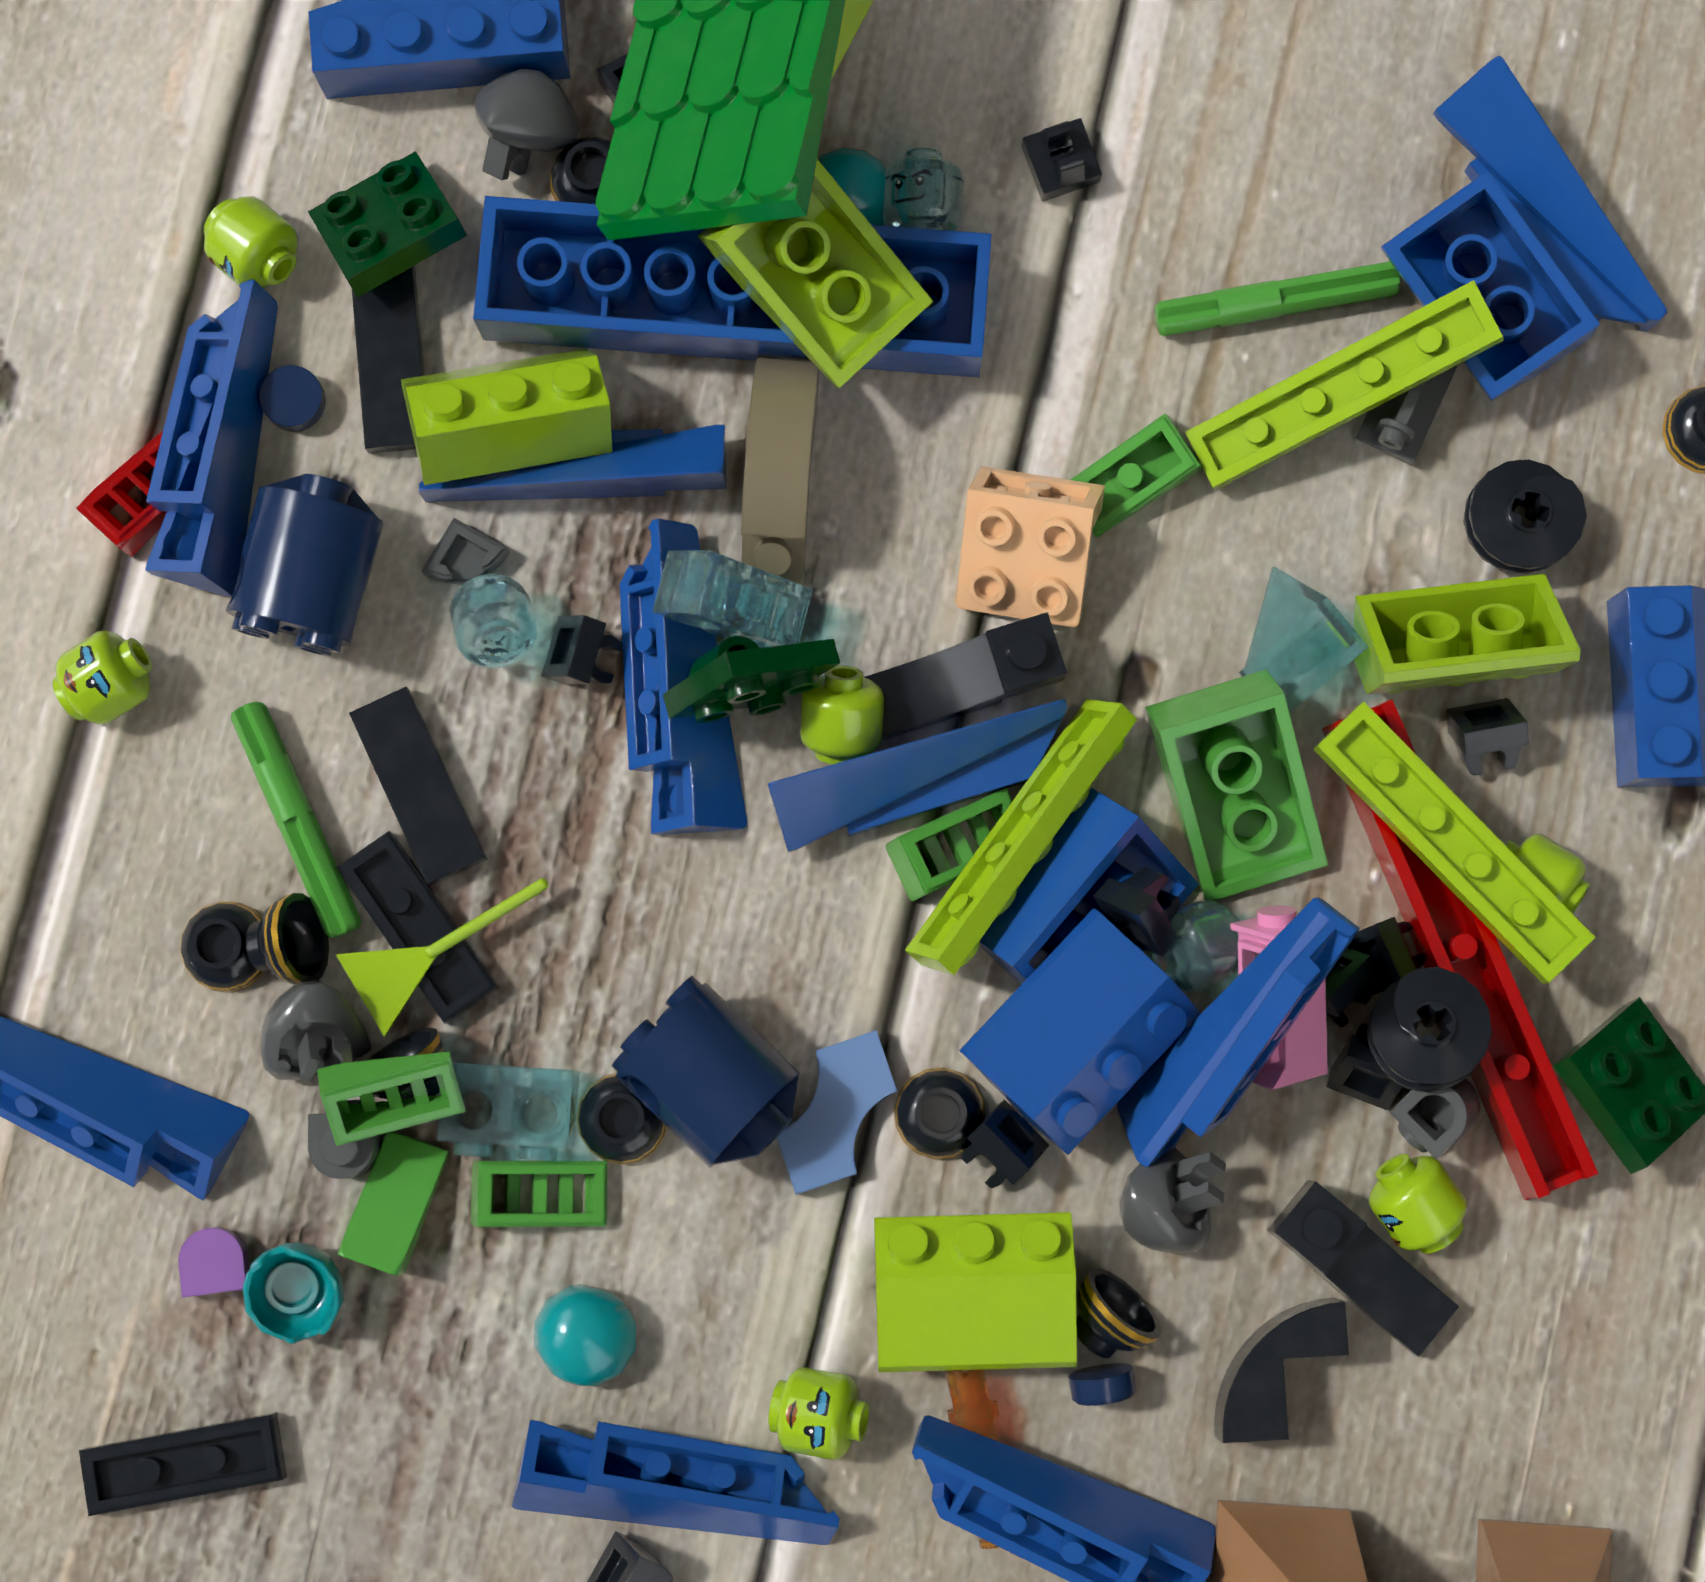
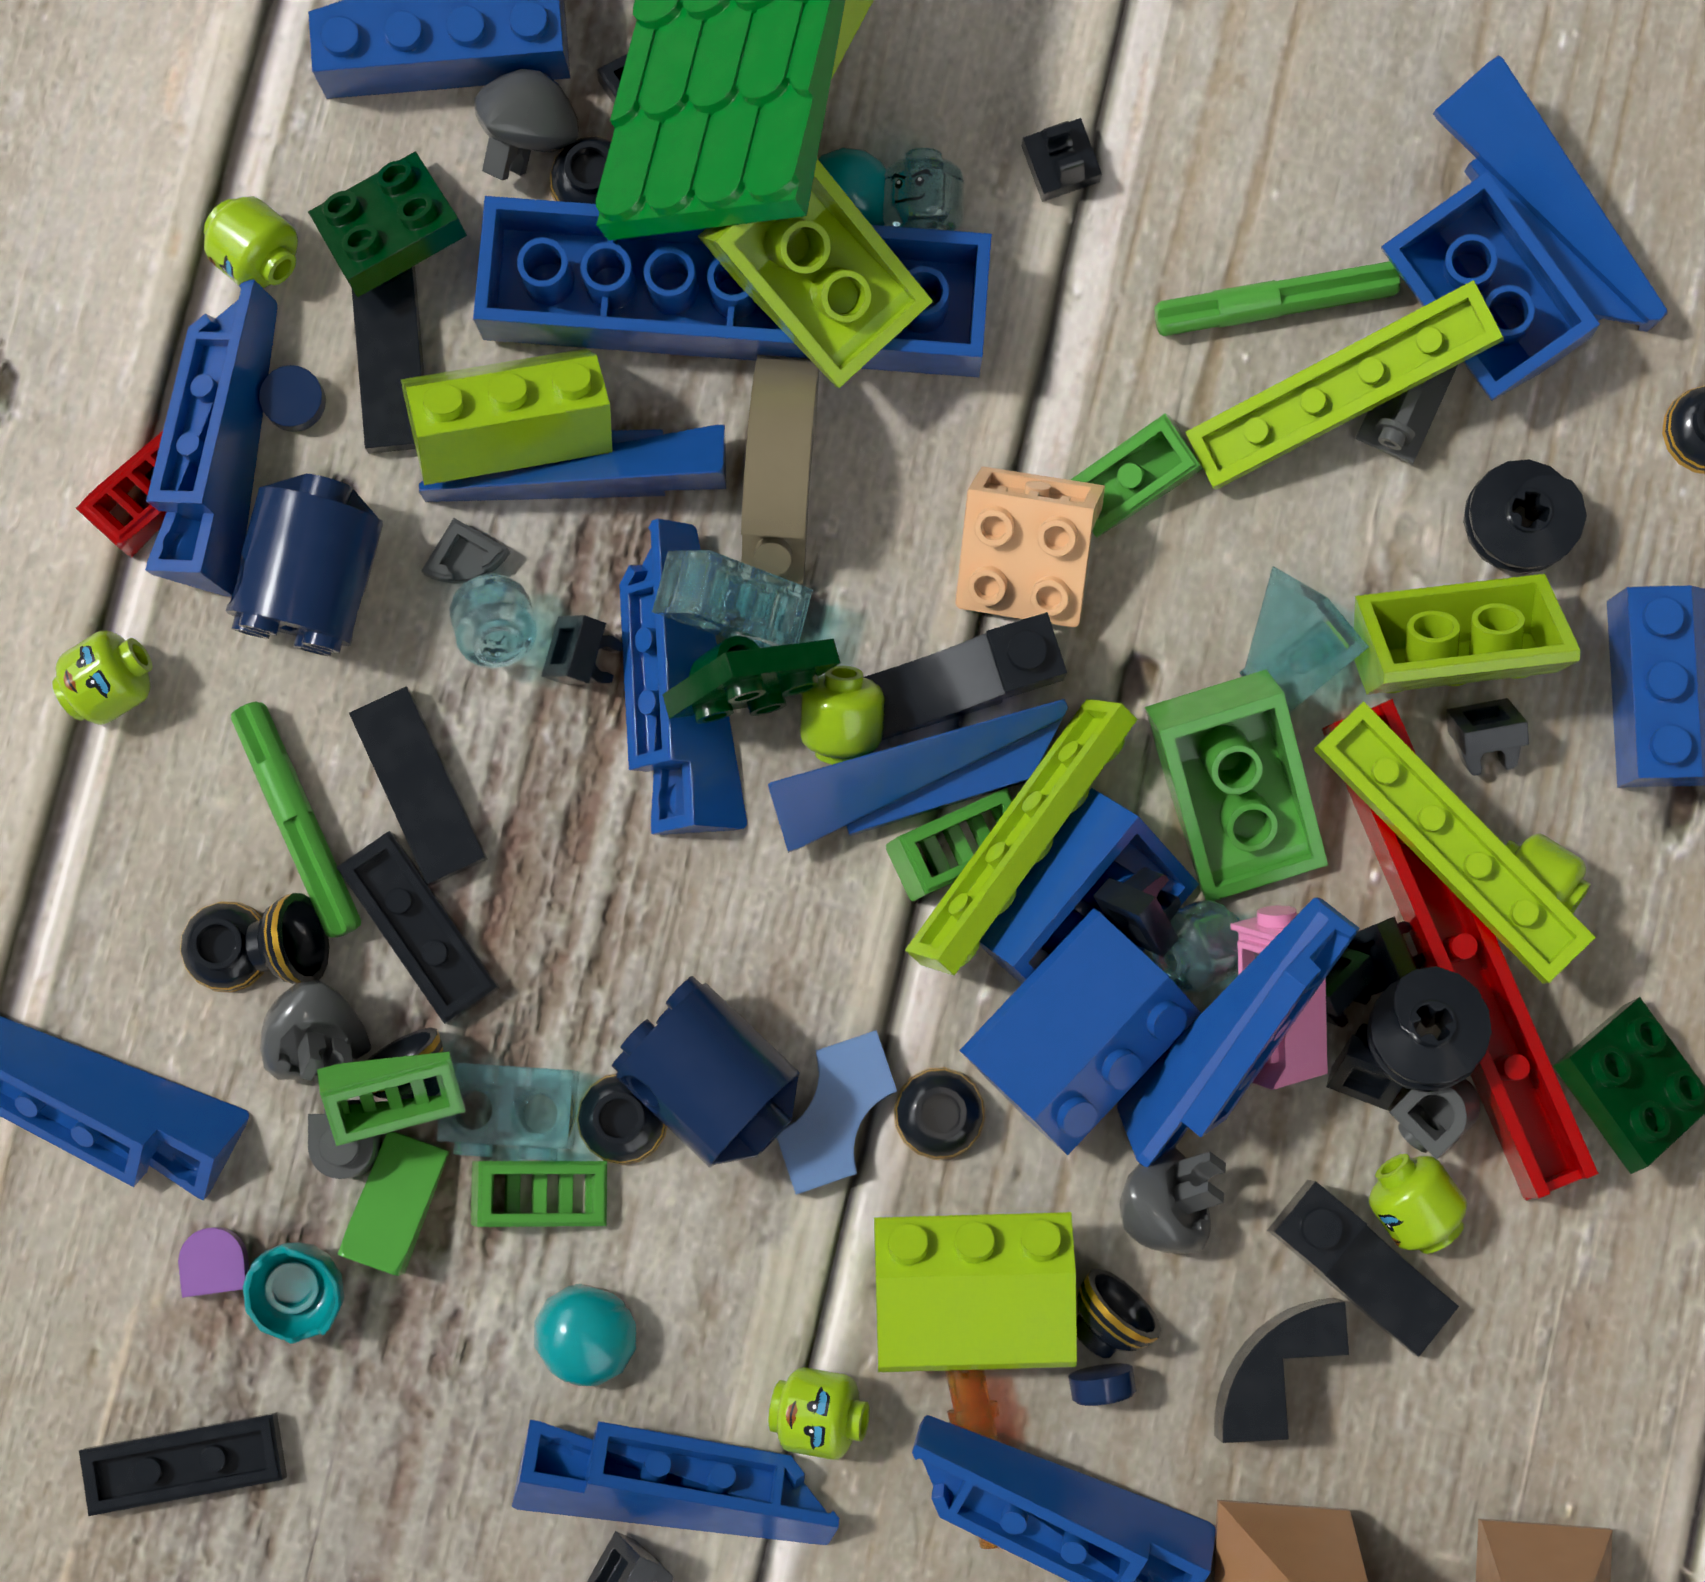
lime piece [336,878,549,1037] -> none
black tile [961,1099,1049,1188] -> none

